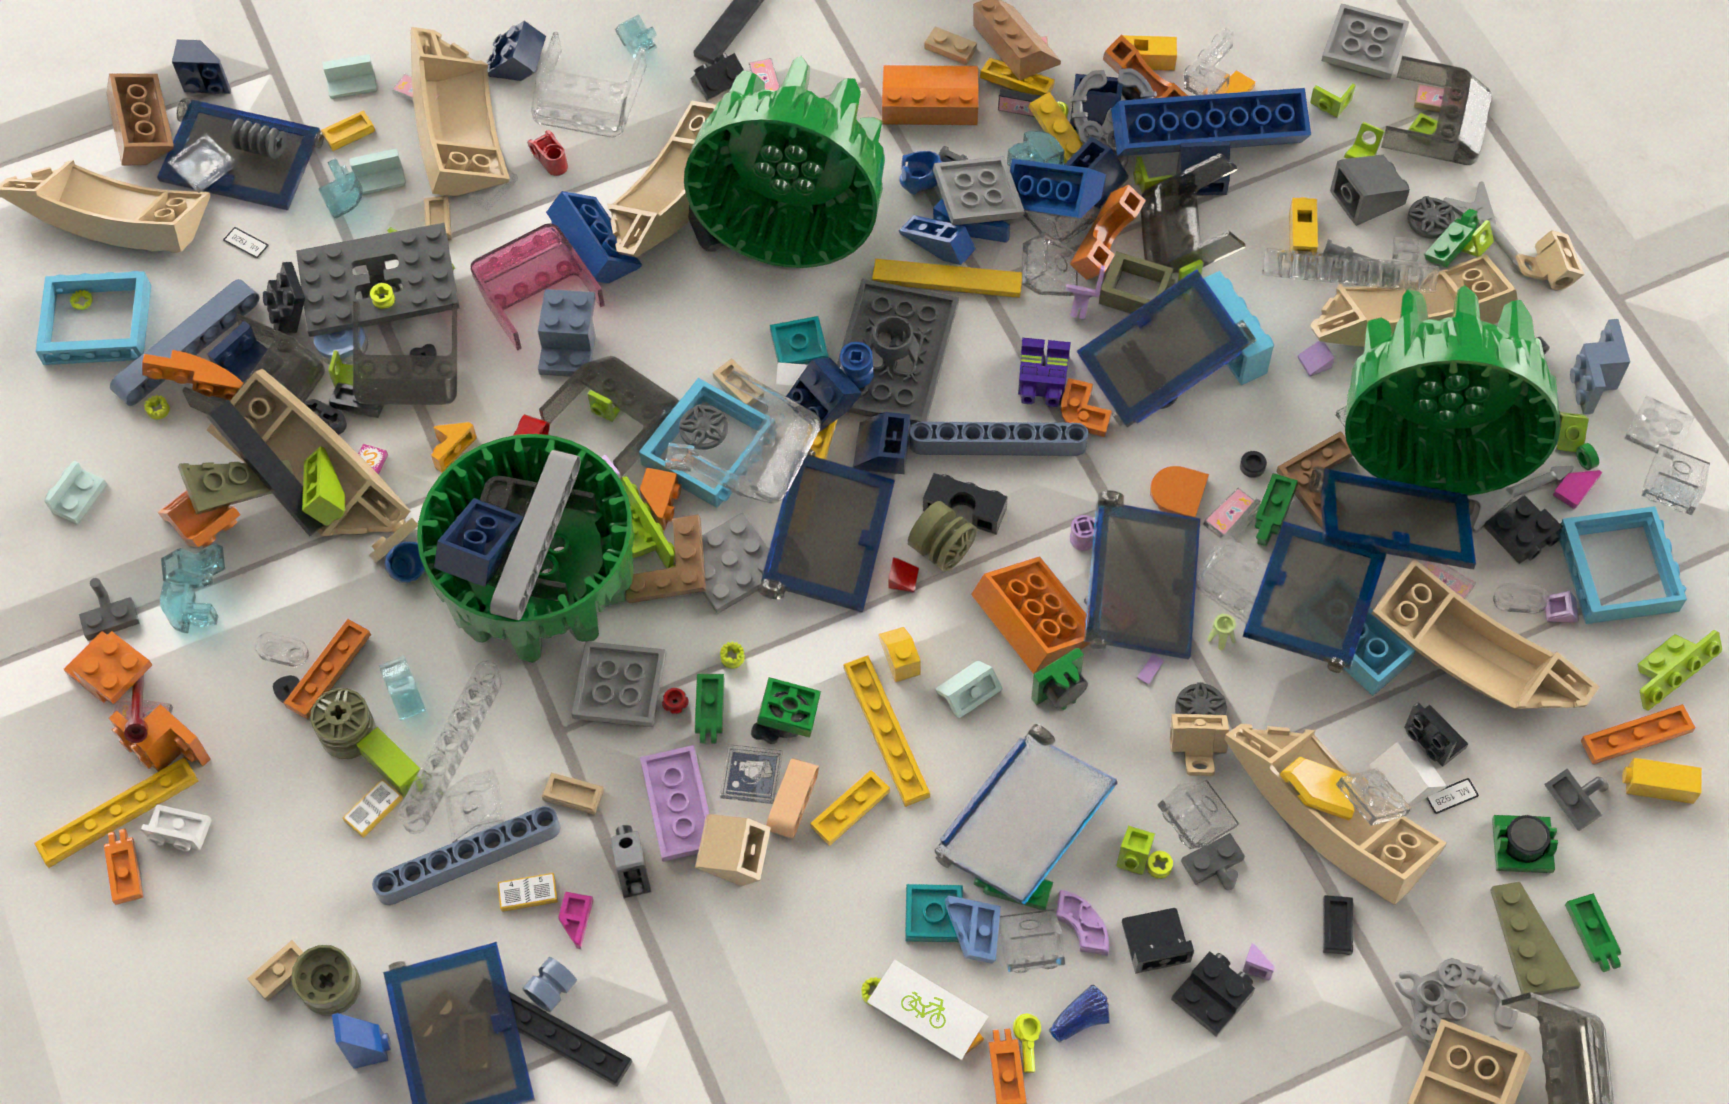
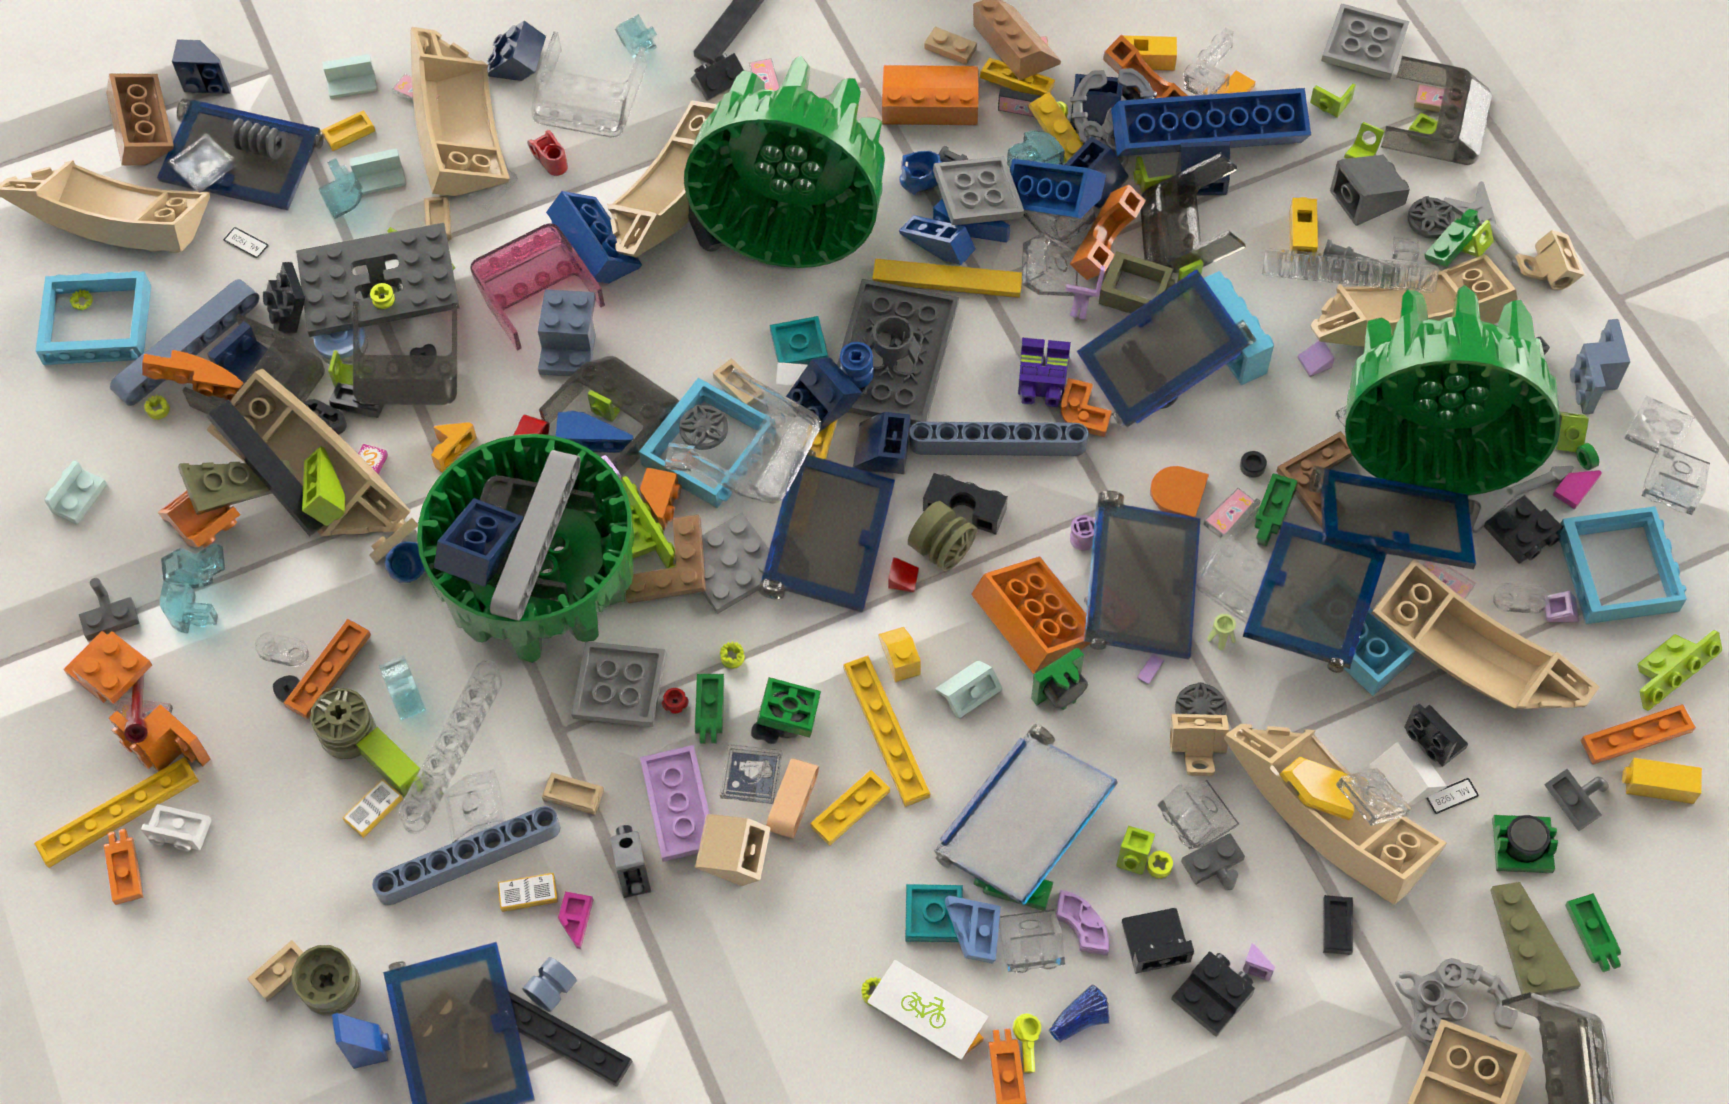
none -> blue slope [556,411,635,453]

